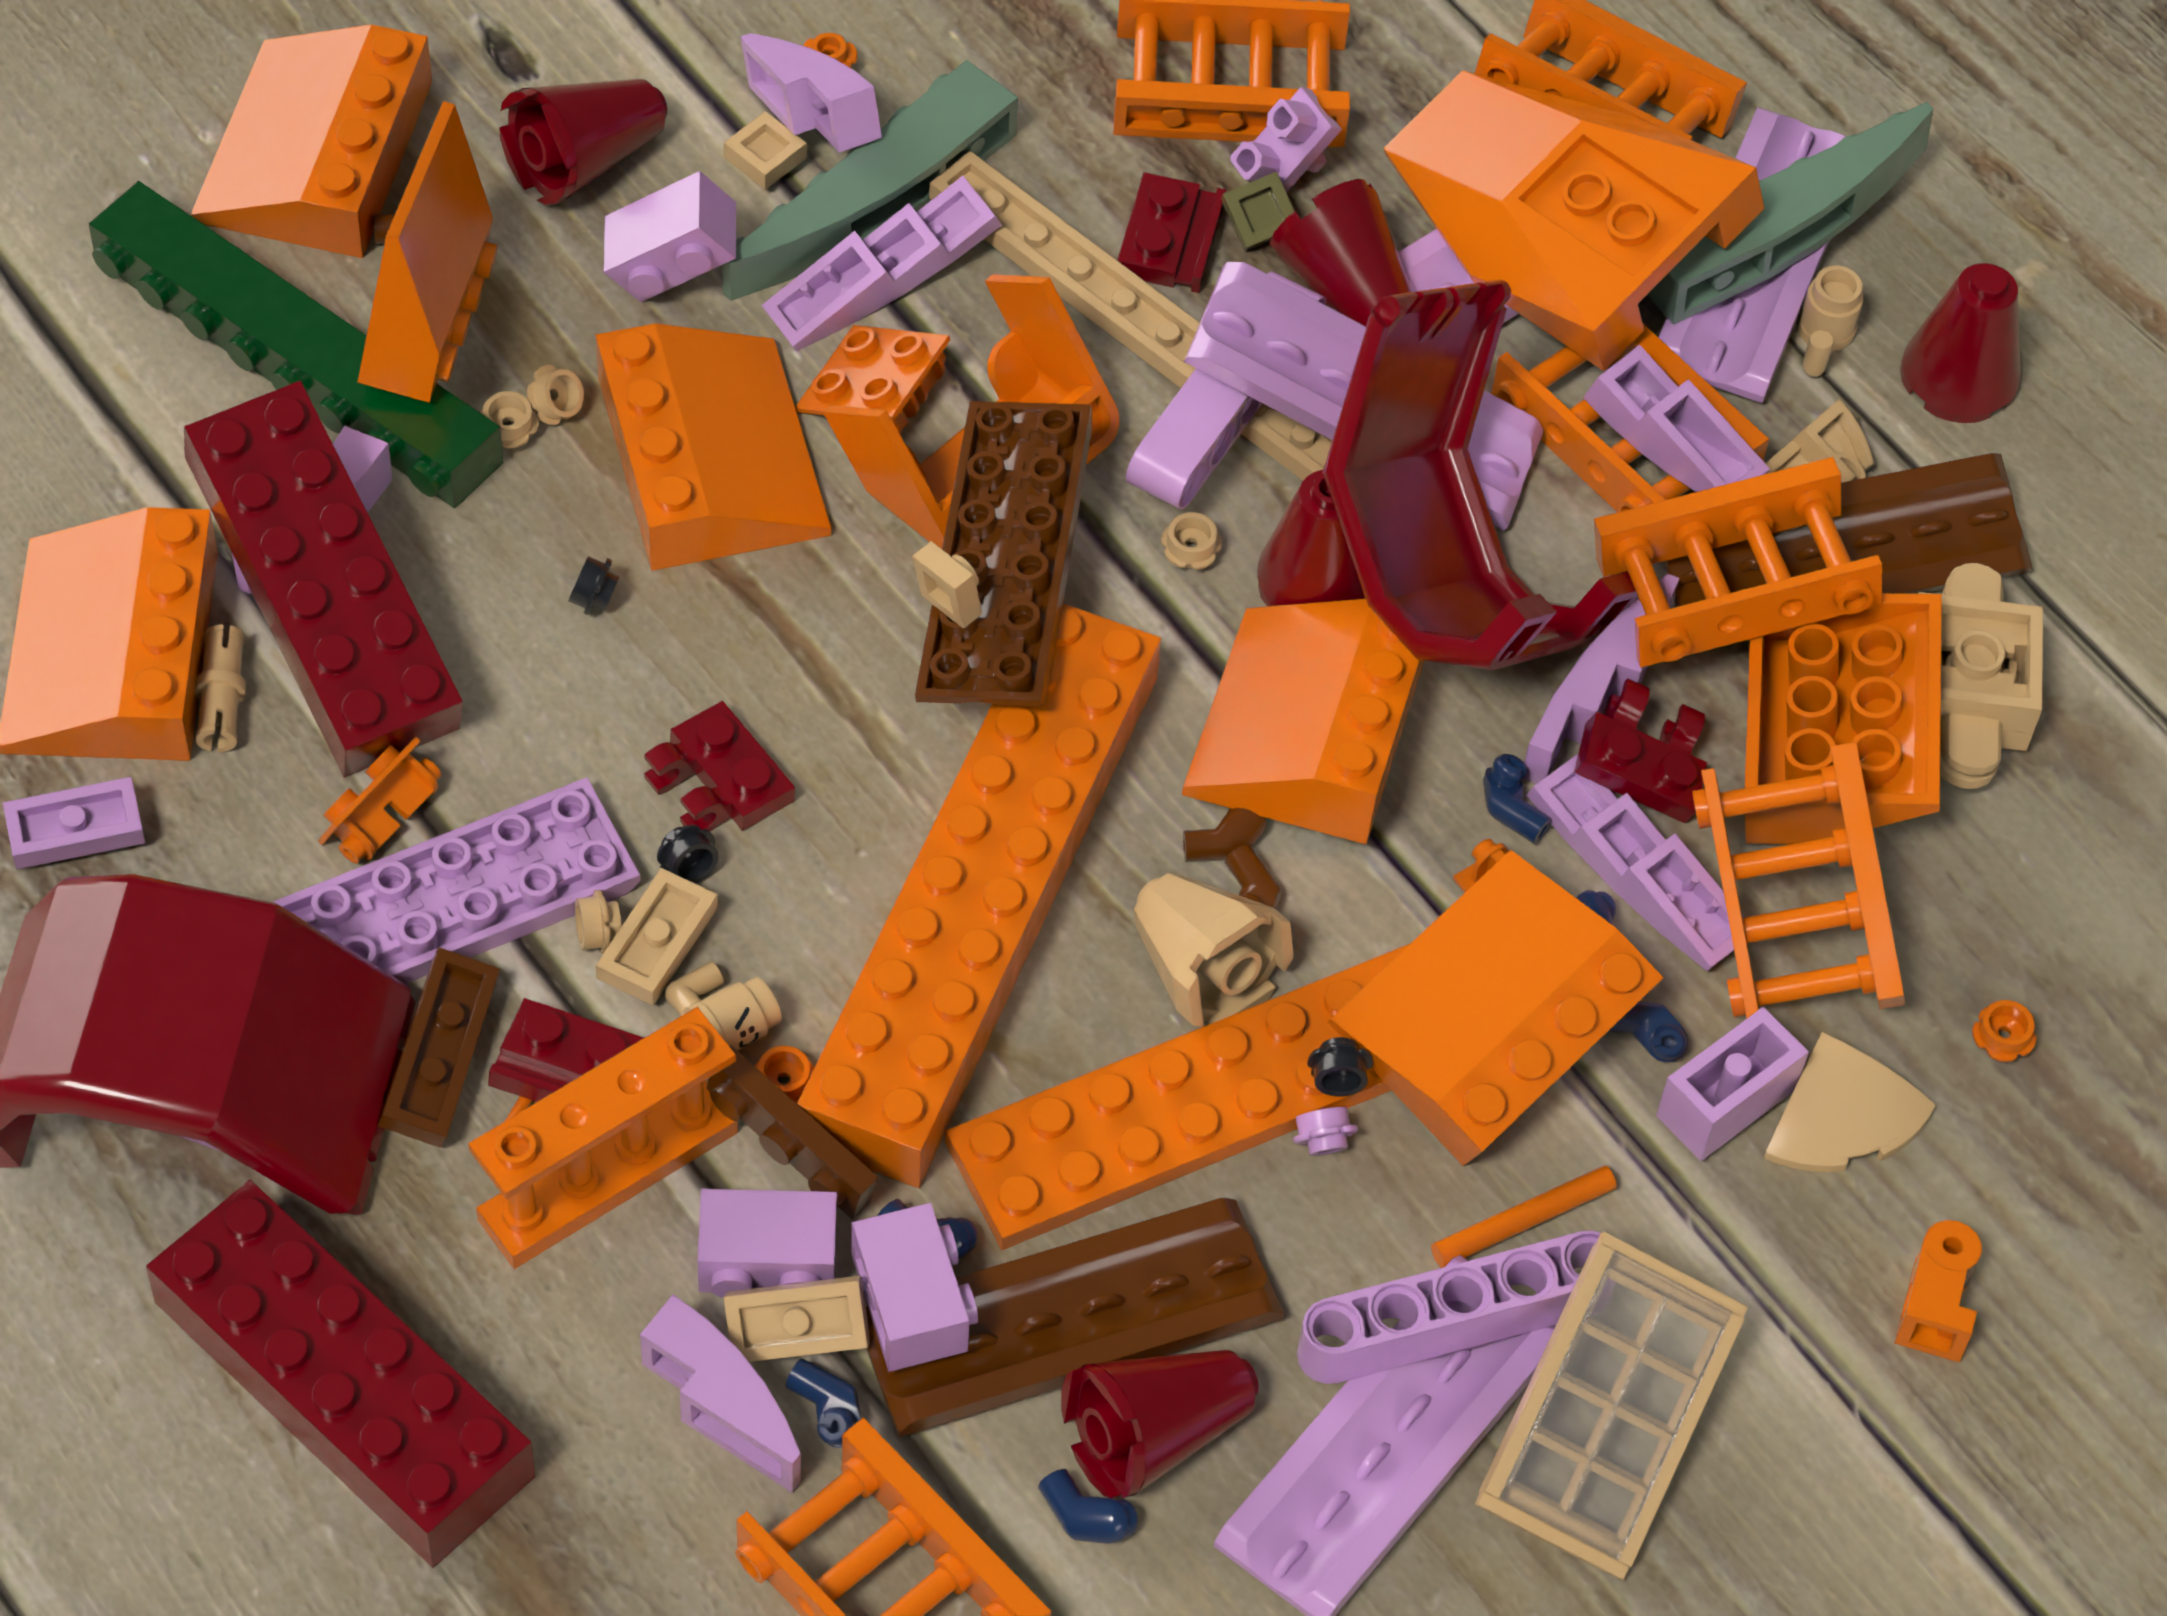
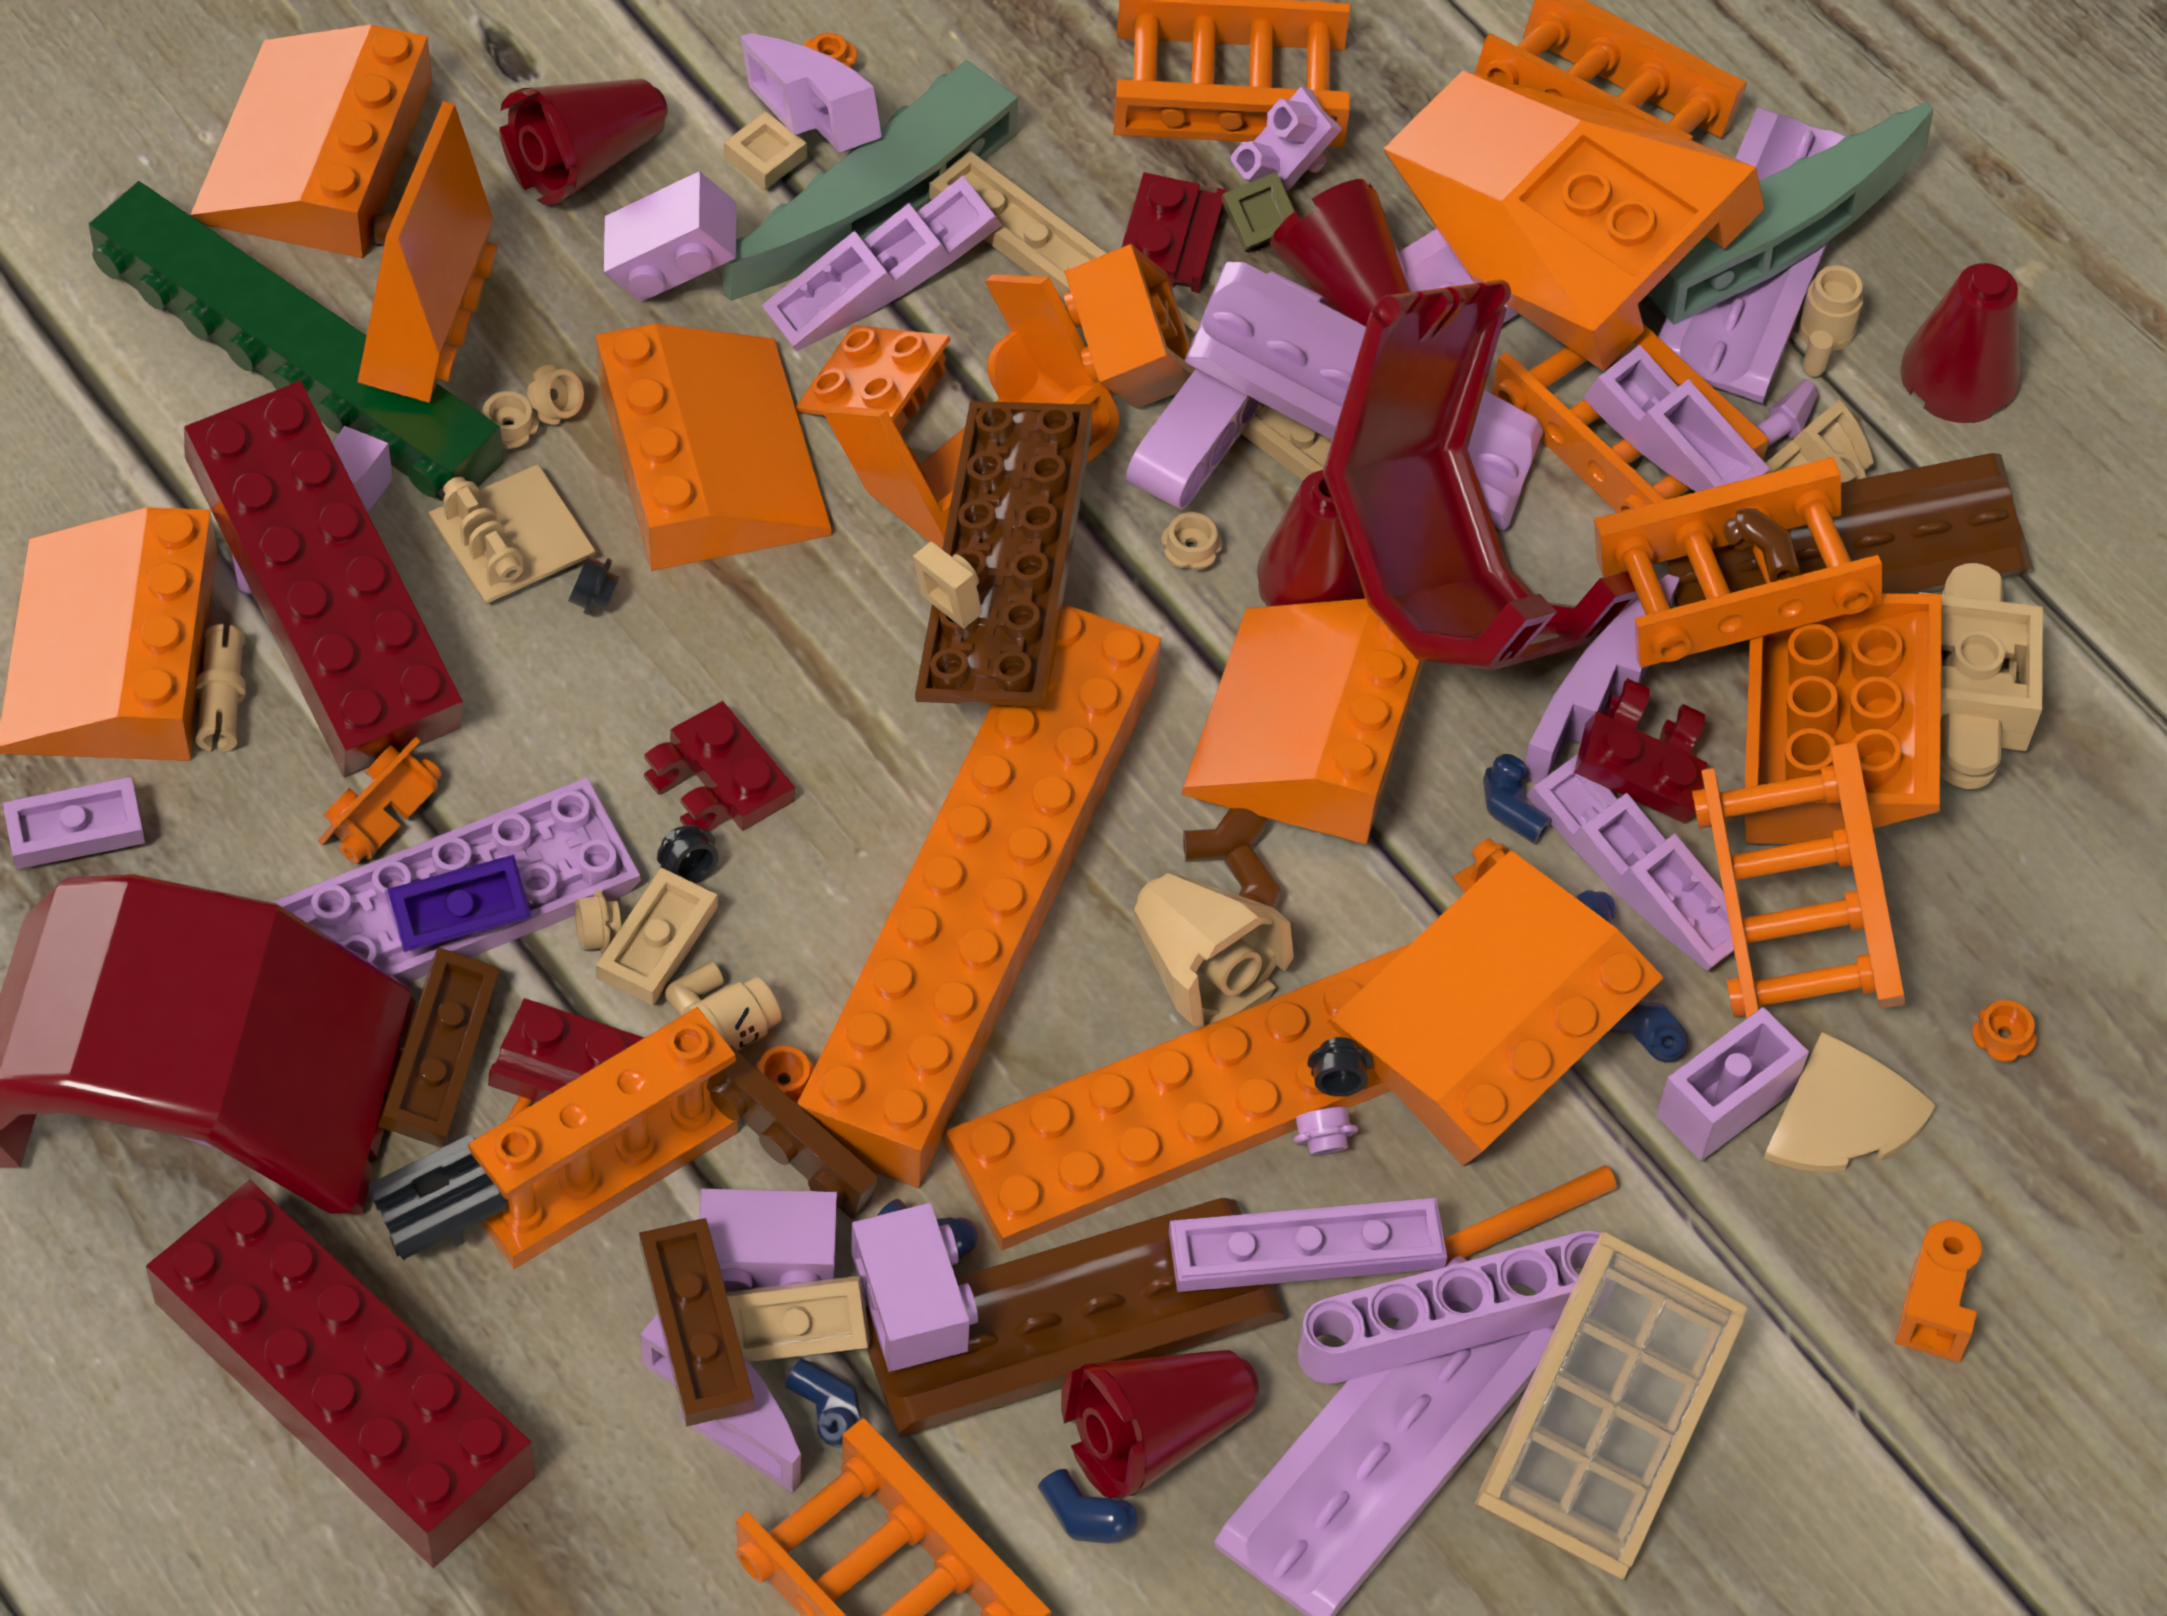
none -> black piece [369,1134,508,1260]
none -> dark purple slope [384,854,531,952]
none -> tan hinge [428,464,596,604]
none -> reddish brown plate [639,1218,754,1427]
none -> orange brick [1064,244,1196,409]
none -> lavender tile [1169,1198,1447,1292]
none -> reddish brown arm [1723,508,1800,582]
none -> lavender bar [1756,379,1818,448]

